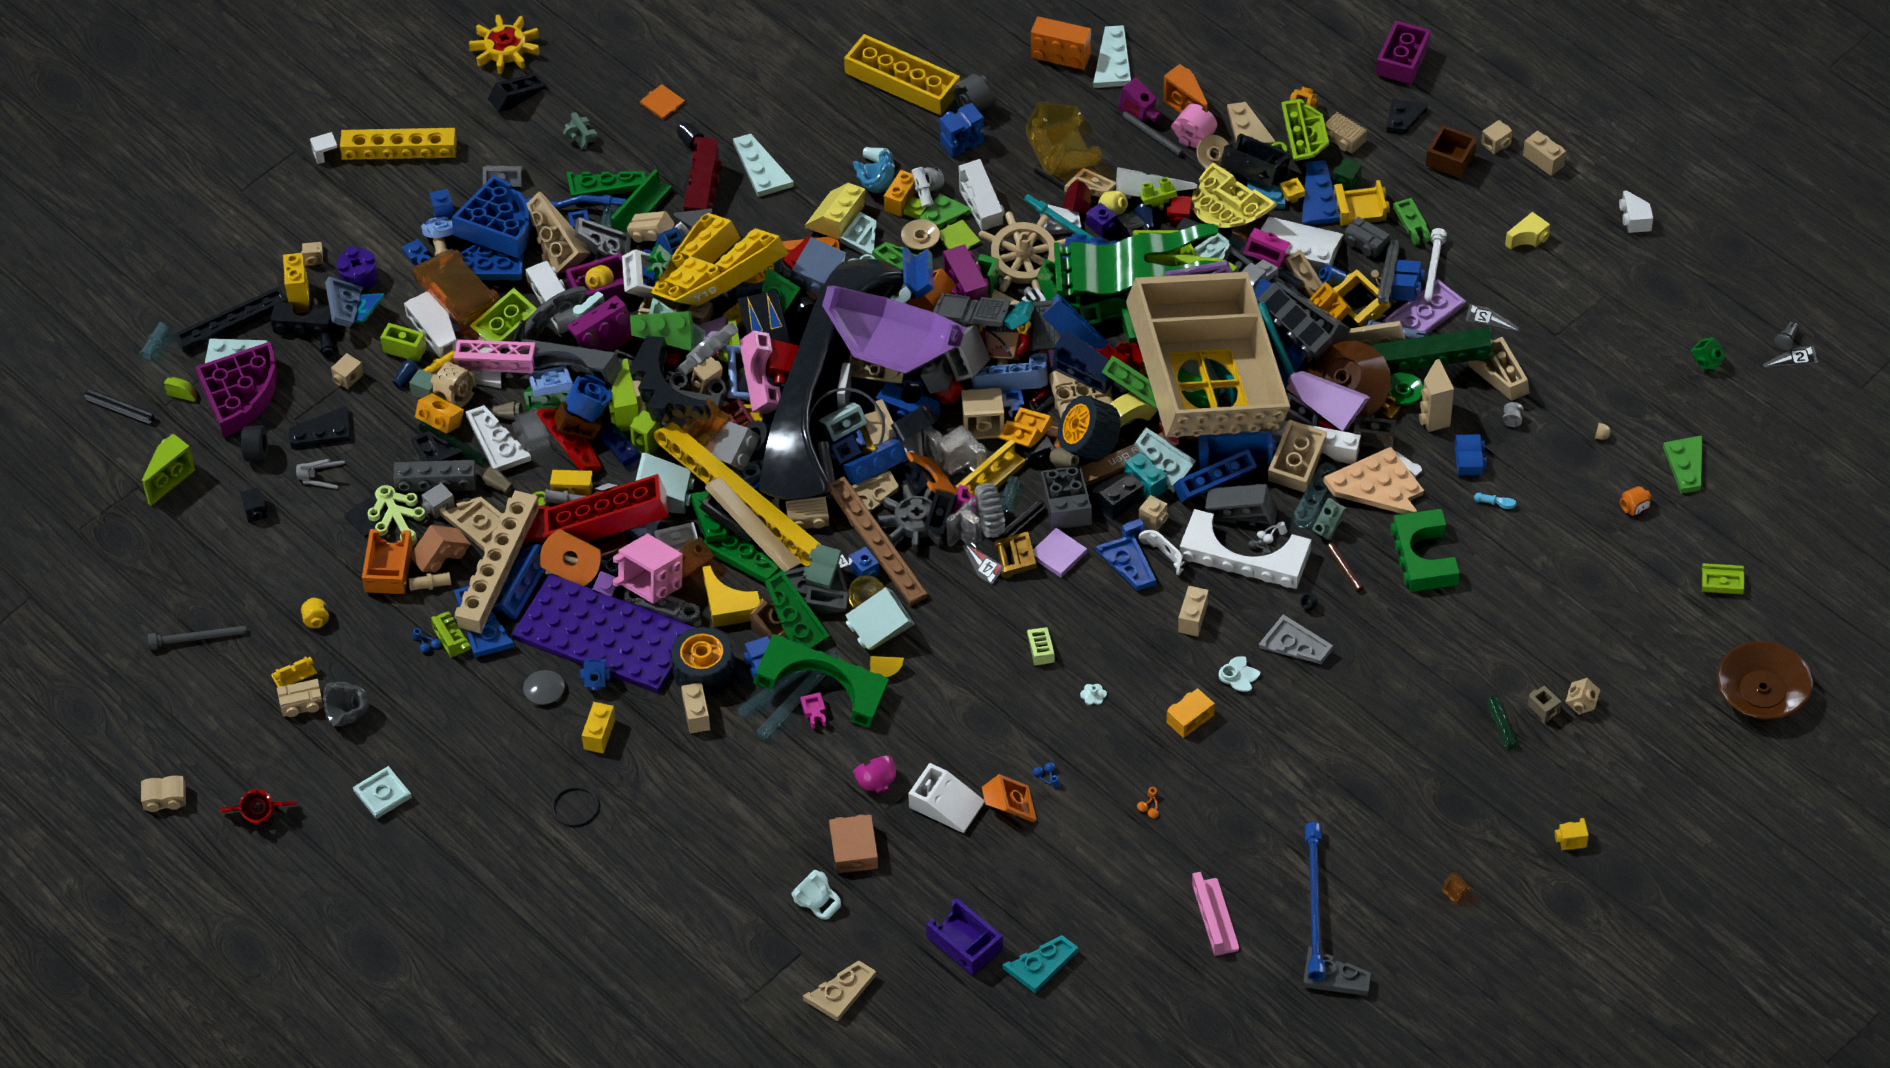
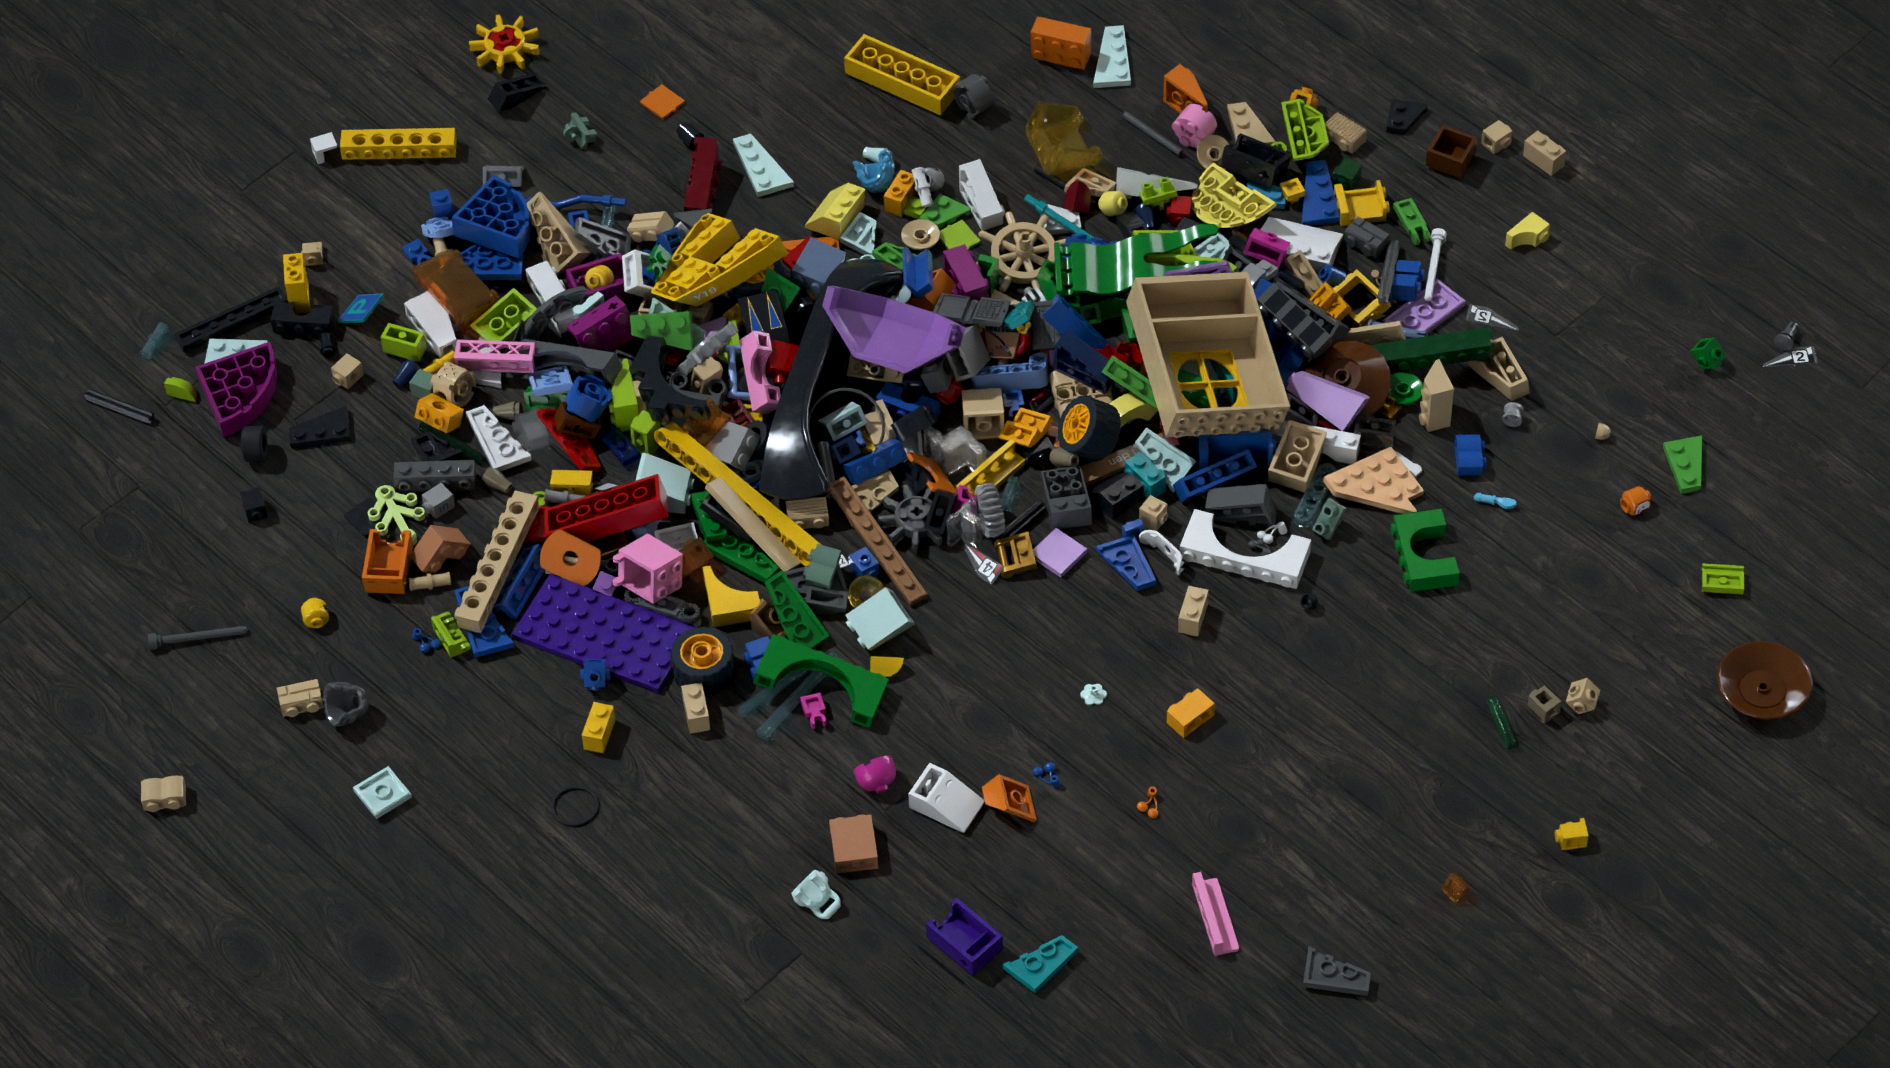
lime slope [142,434,195,506] -> none
red helmet [220,789,297,824] -> none
yellow hinge [271,656,317,687] -> none
light grey plant [296,459,345,489] -> none
sand blue wing [325,277,363,328] -> none
dark purple brick [336,246,378,290] -> none
tan wing [439,497,502,551] -> none
dark grey dish [523,670,565,706] -> none
green wing [566,171,646,198] -> none
green panel [611,169,672,234] -> none
tan wing [803,961,876,1021] -> none
white tile [837,363,852,409] -> none
blue brick [939,103,984,158] -> none
yellowish green slope [1027,627,1055,666] -> none
dark purple brick [1086,202,1116,237] -> none
magenta torso [1118,77,1161,122] -> none
light aqua plate [1219,656,1260,692] -> none
teal bar [1257,301,1302,401] -> none
light grey wing [1258,615,1333,664] -> none
blue hose [1305,822,1326,981] -> none
reddish brown bar [1326,543,1364,592] -> none
magenta brick [1376,20,1431,85] -> none
white slope [1619,191,1653,233] -> none

